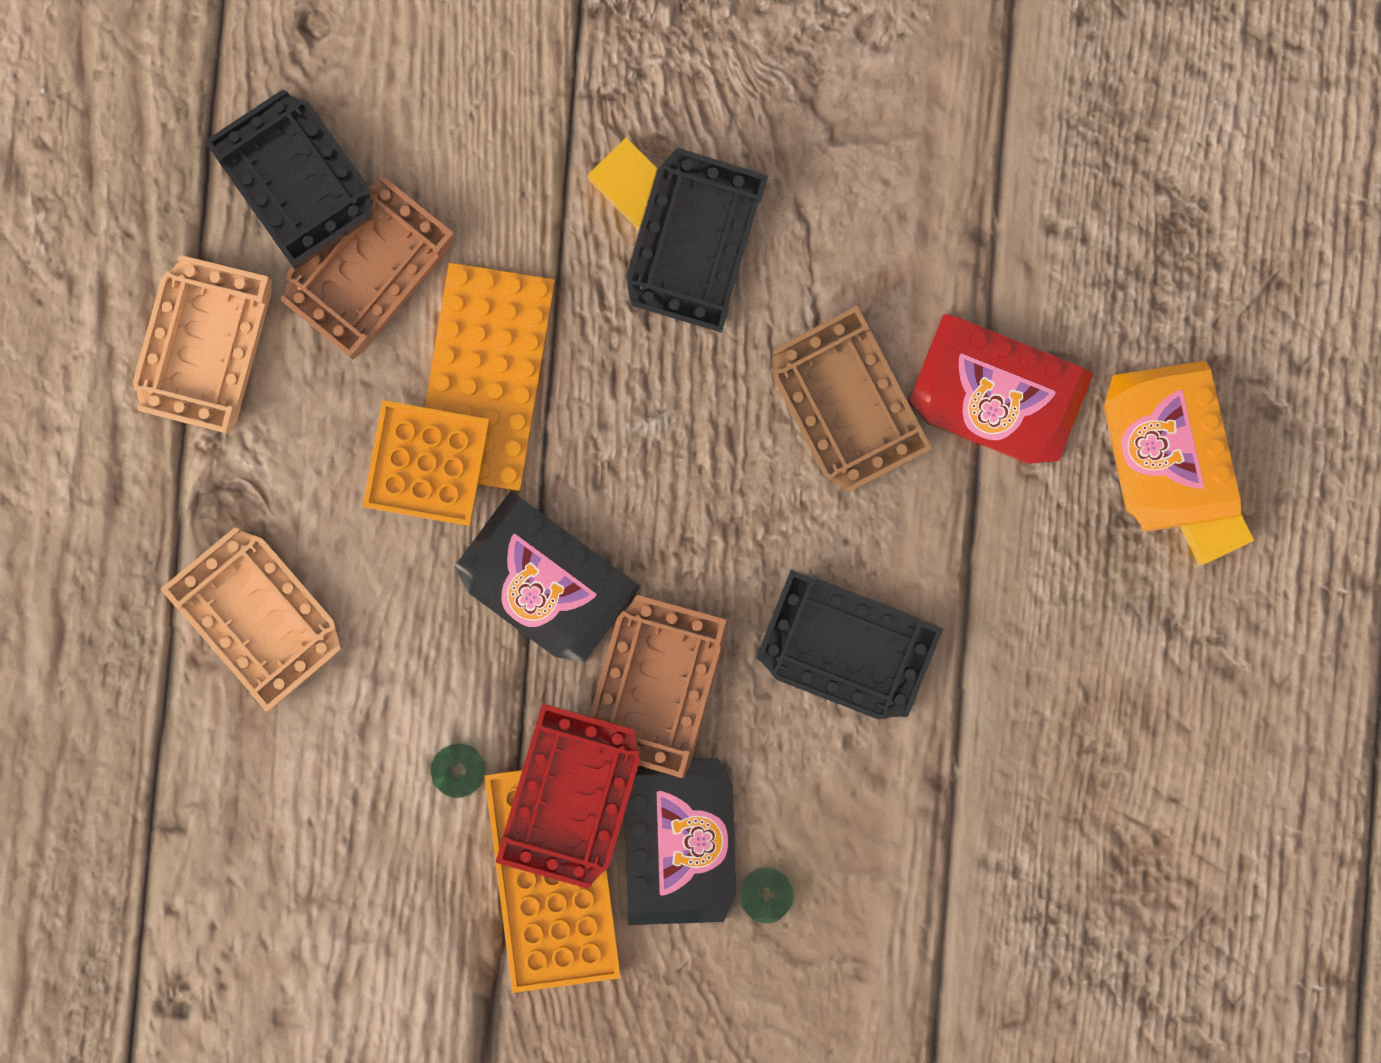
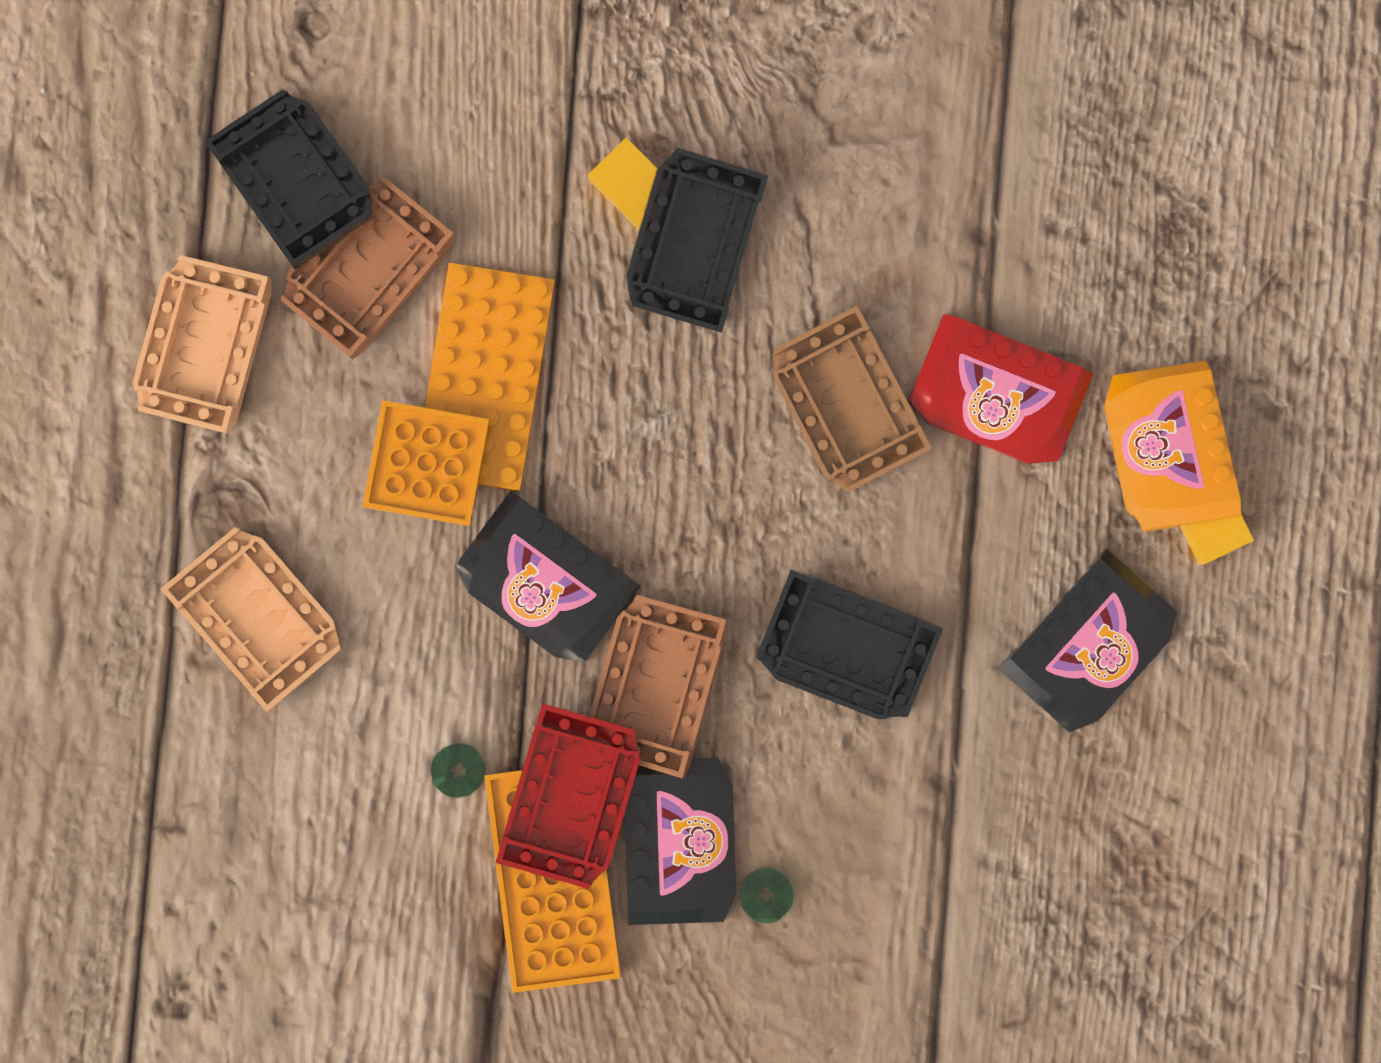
none -> black slope [998,548,1177,732]

